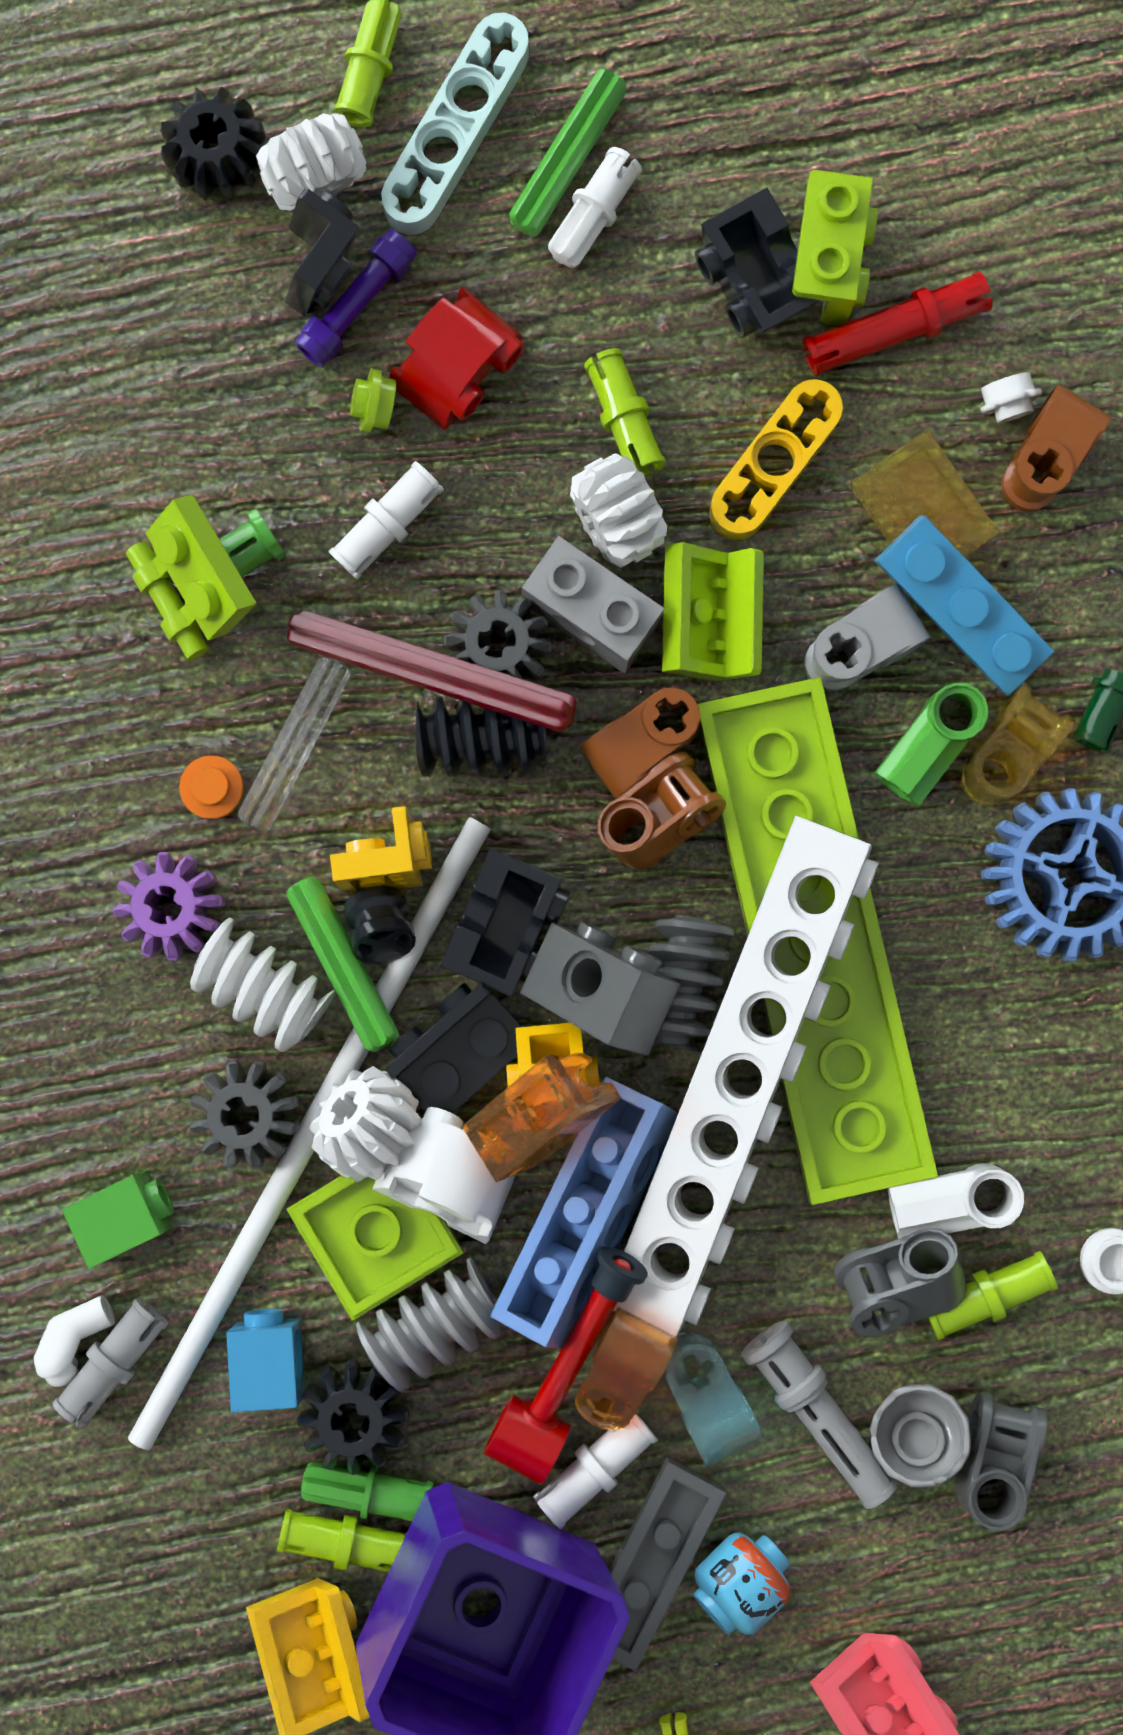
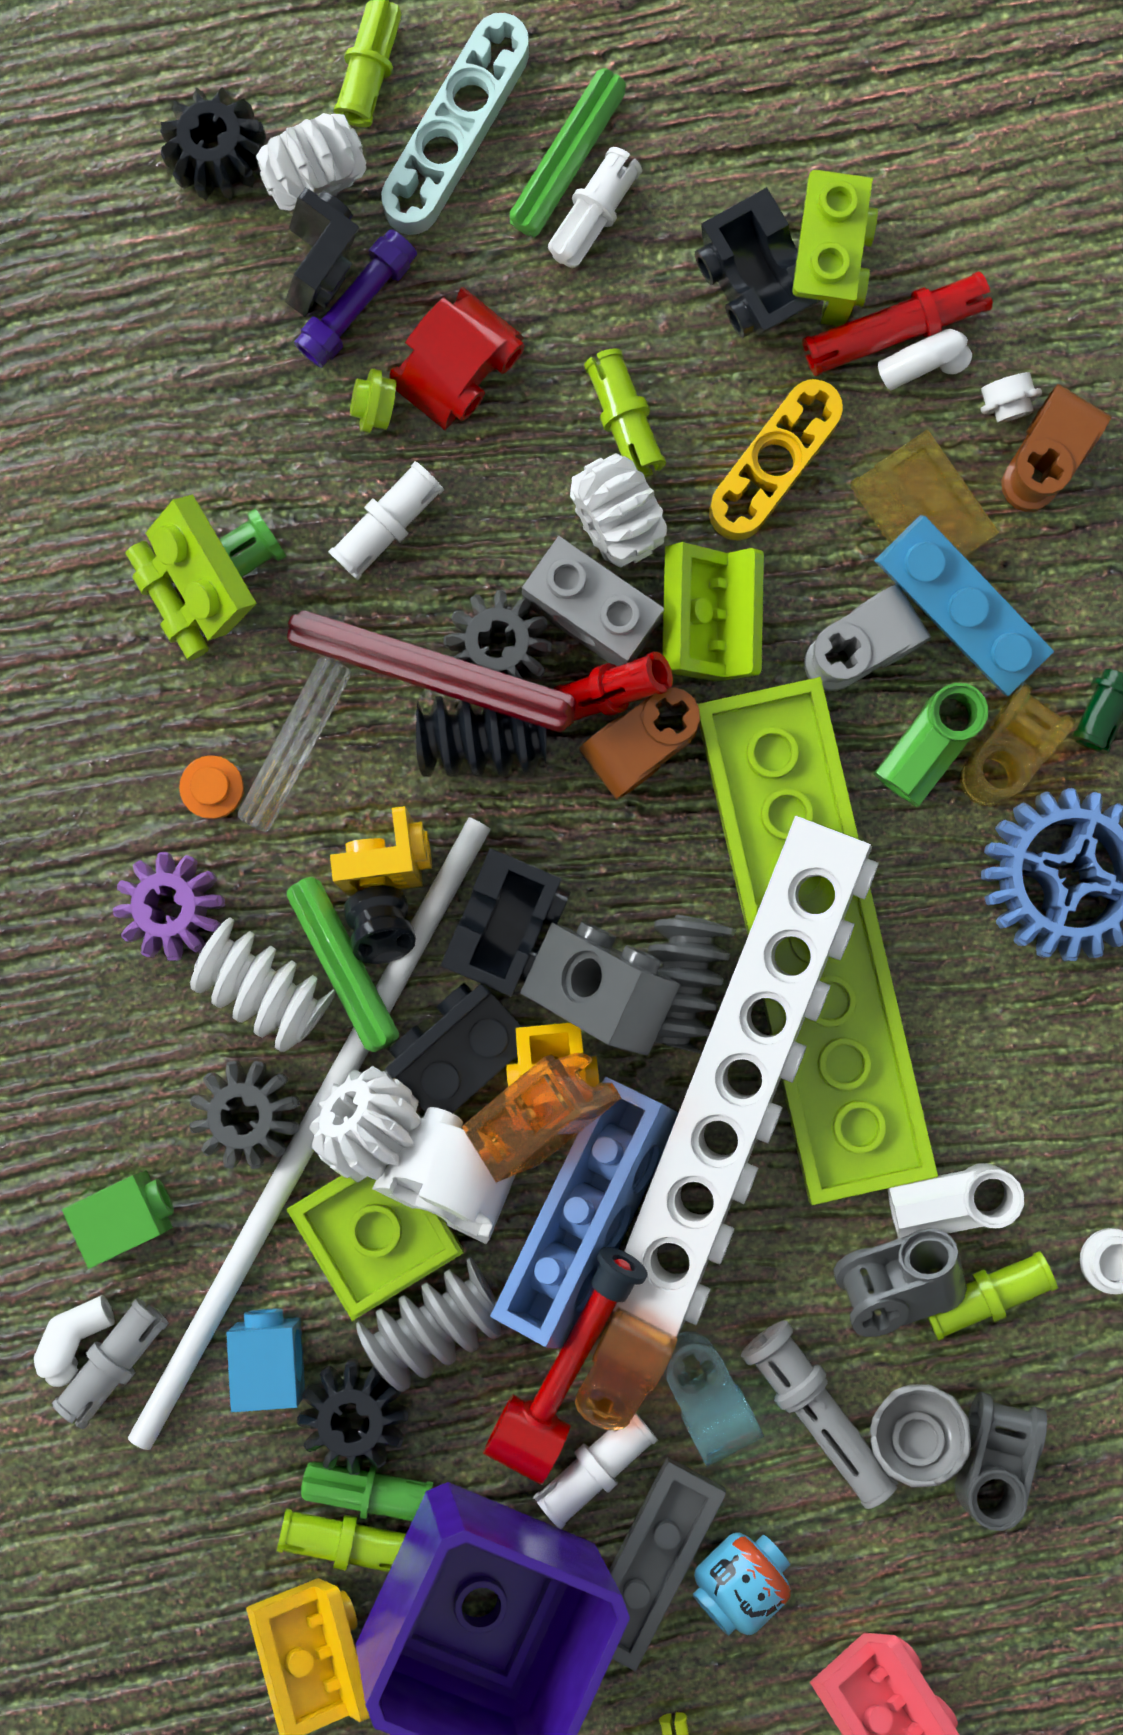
dark orange piece [598,752,726,870] -> none
none -> red pin [553,652,673,723]
none -> white arm [878,329,972,391]

